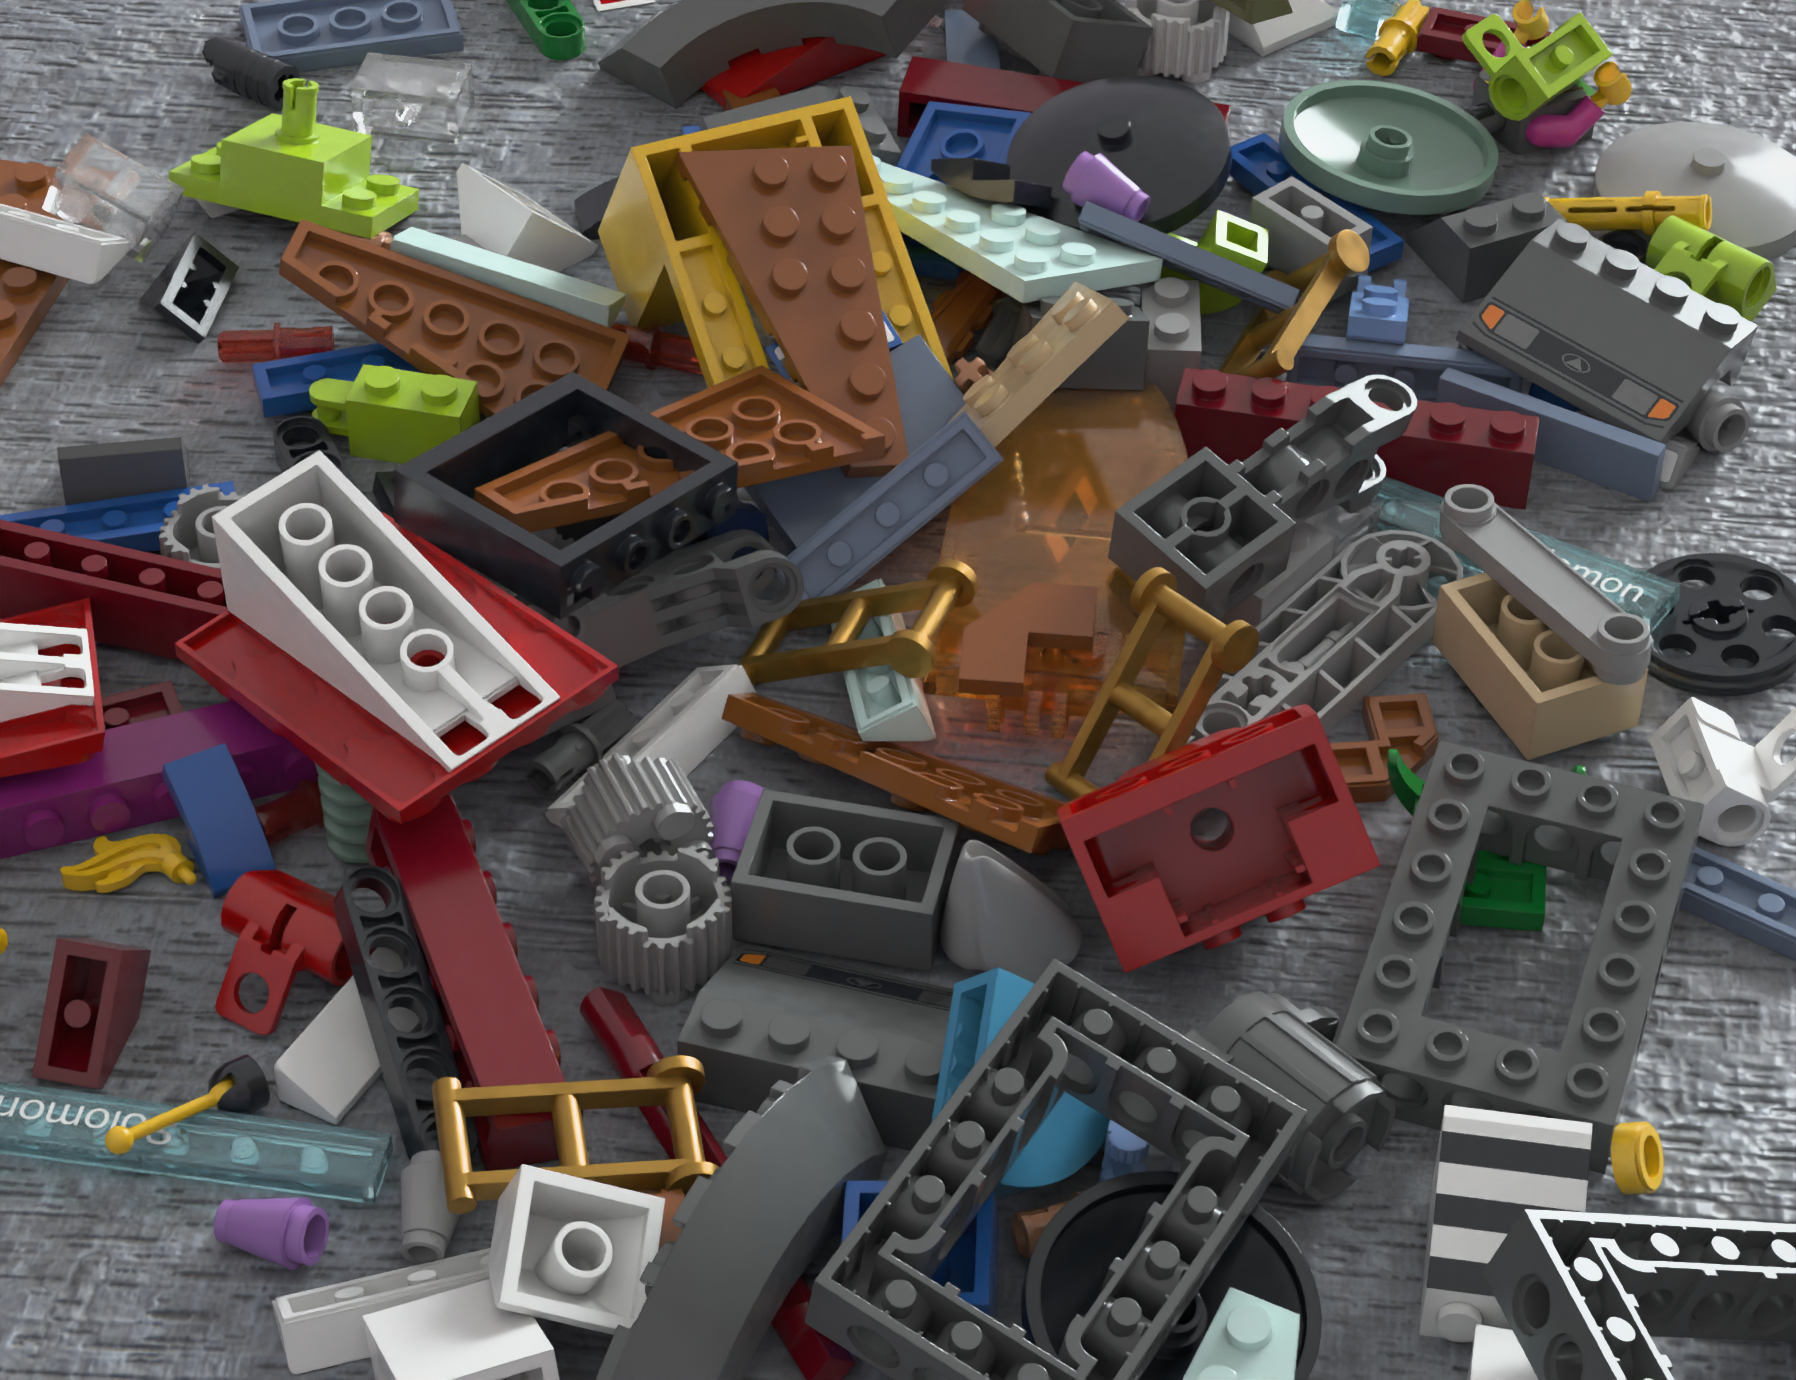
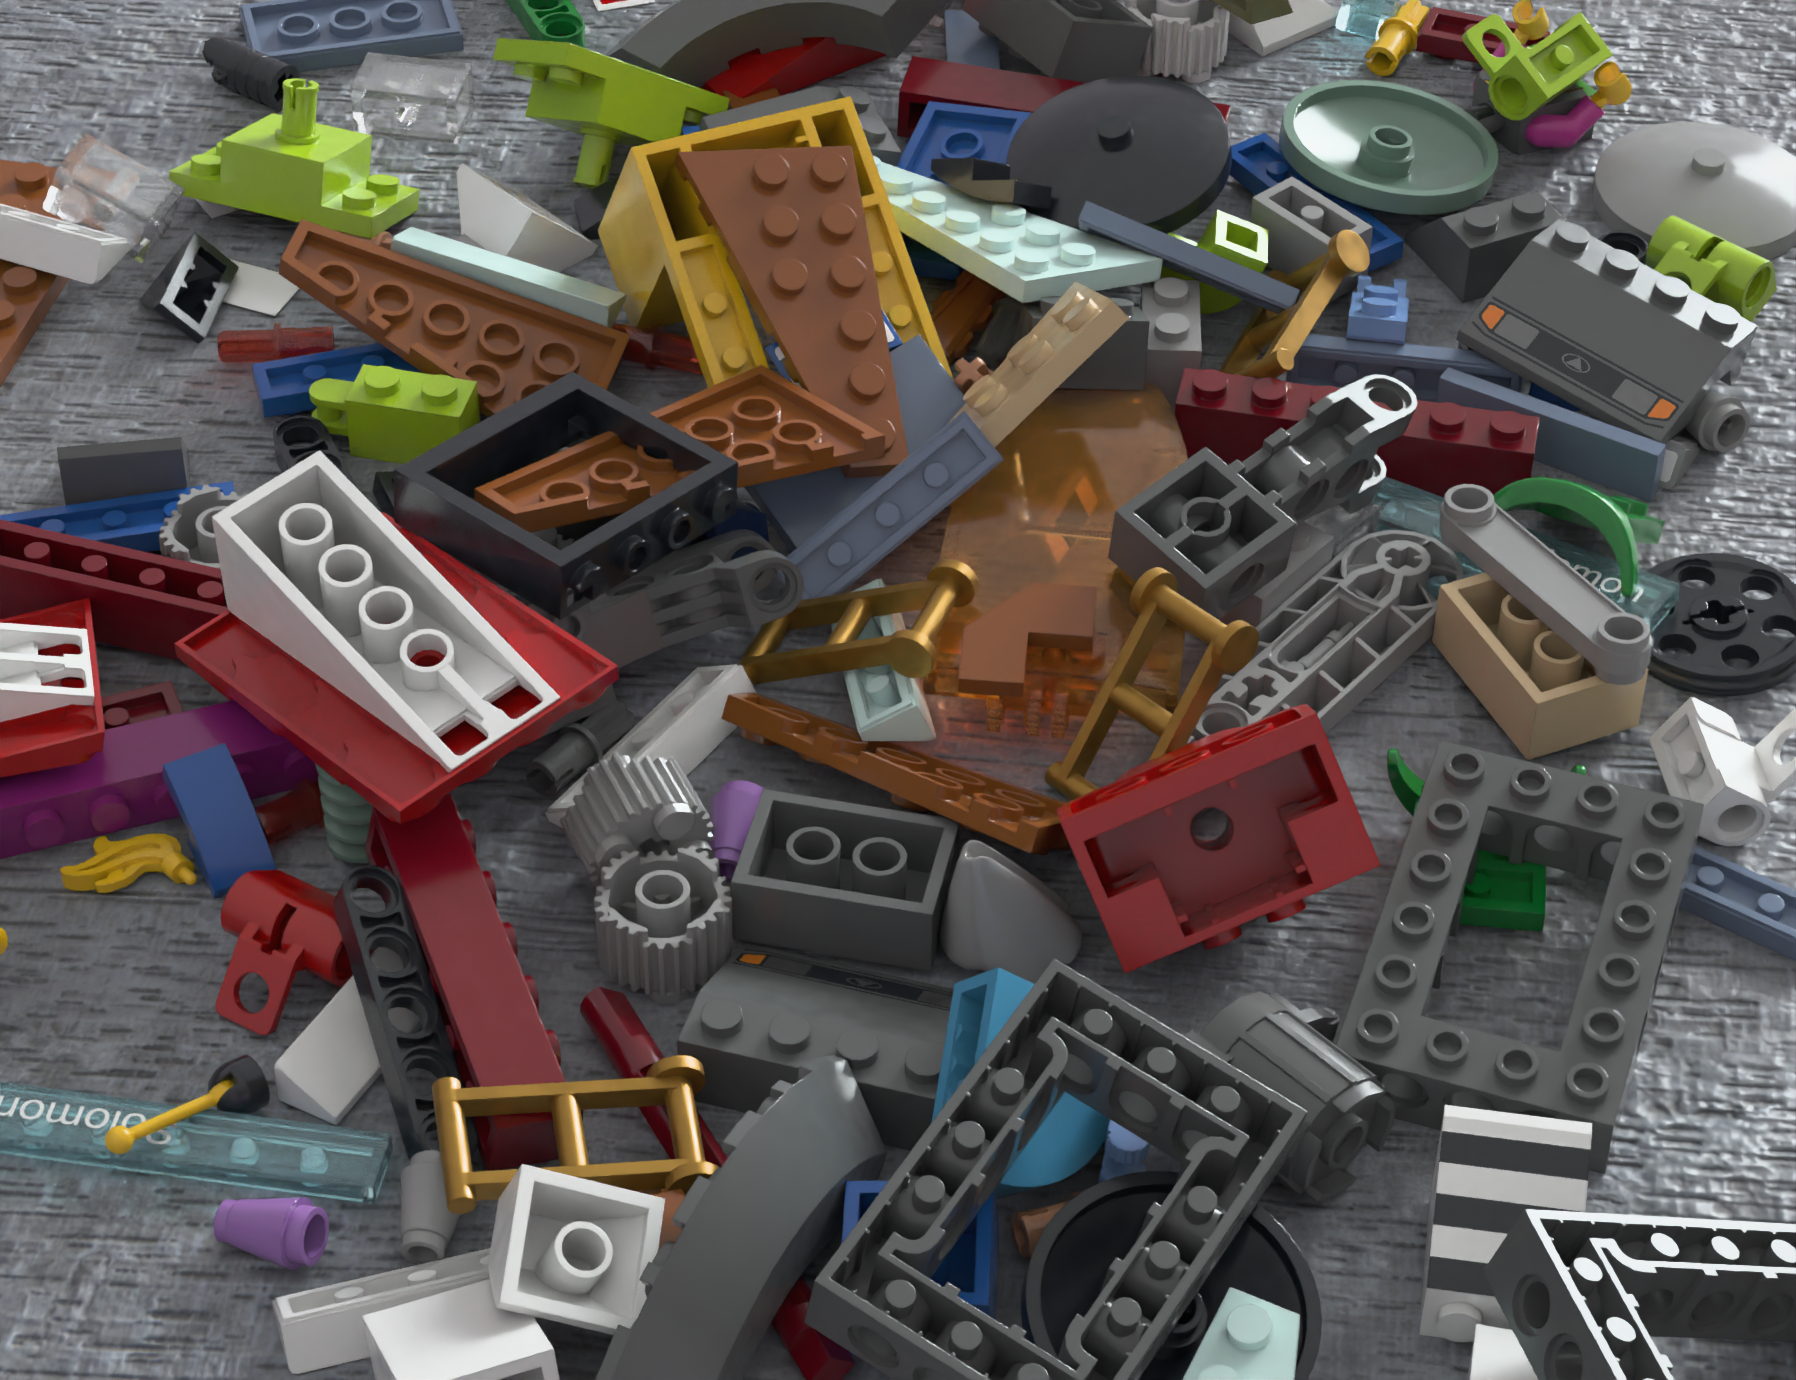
dark red slope [32,938,151,1089] -> none
medium lavender cone [1062,151,1151,222] -> none
dark orange tile [1330,693,1439,803] -> none
yellow pin [1544,191,1712,236] -> none
yellow tile [1611,1121,1664,1195] -> none
none -> white sticker [223,259,300,316]
none -> lime brick [493,38,730,189]
none -> green piece [1493,476,1665,597]

